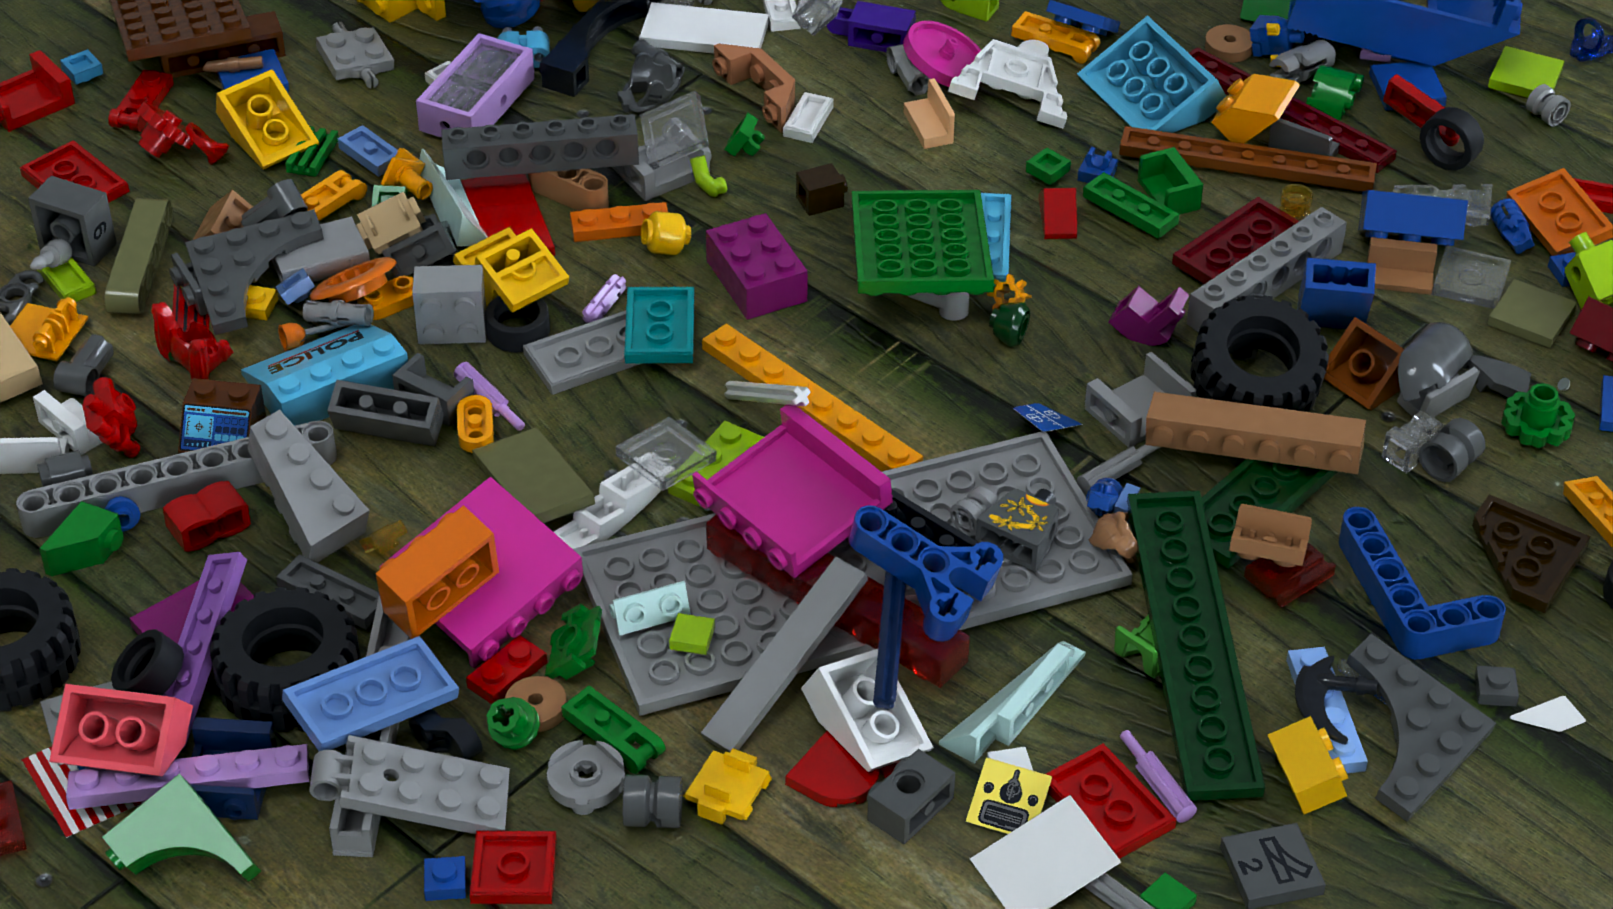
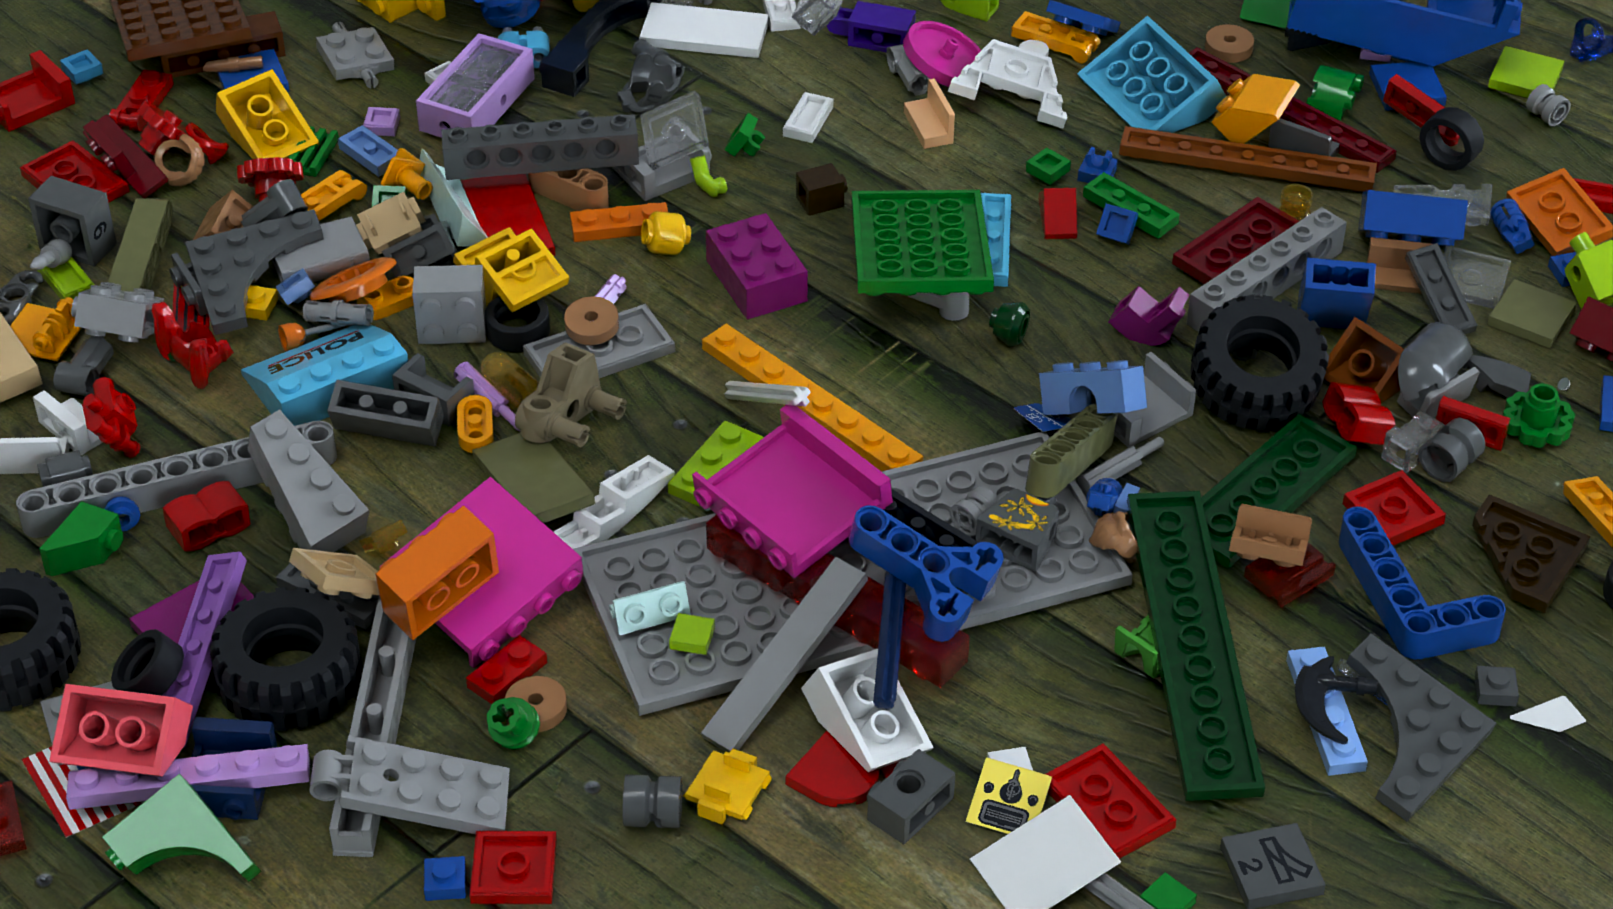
slope [178,378,266,454] -> none
medium blue plate [282,636,459,751] -> none
black piece [409,709,483,760] -> none
green piece [545,603,602,680] -> none
light grey plate [547,740,625,815] -> none
green plate [561,685,666,774] -> none
clear tile [616,417,717,491] -> none
teal tile [624,287,695,364] -> none
nougat slope [712,43,795,133] -> none
light aqua wedge [939,641,1085,764] -> none
light orange gear [987,274,1032,310] -> none
lavender axle [1120,730,1197,823] -> none
green panel [1137,147,1204,215] -> none
medium nougat brick [1145,391,1366,474] -> none
blue piece [1250,15,1305,67] -> none
yellow brick [1268,716,1349,815] -> none
light grey piece [1269,40,1336,83] -> none
none -> light grey brick [71,282,164,342]
none -> dark red bracket [83,114,168,198]
none -> medium nougat piece [154,134,205,187]
none -> red plant [237,157,303,202]
none -> tan plate [289,548,380,599]
none -> lavender tile [363,107,400,137]
none -> clear yellow arm [481,352,539,409]
none -> dark tan piece [515,342,627,448]
none -> medium nougat piece [564,296,619,345]
none -> olive beam [1025,404,1118,498]
none -> medium blue arch [1039,360,1147,415]
none -> blue plate [1096,203,1139,245]
none -> red brick [1322,382,1395,445]
none -> red plate [1342,470,1446,546]
none -> dark grey tile [1405,243,1477,334]
none -> red tile [1434,396,1510,451]

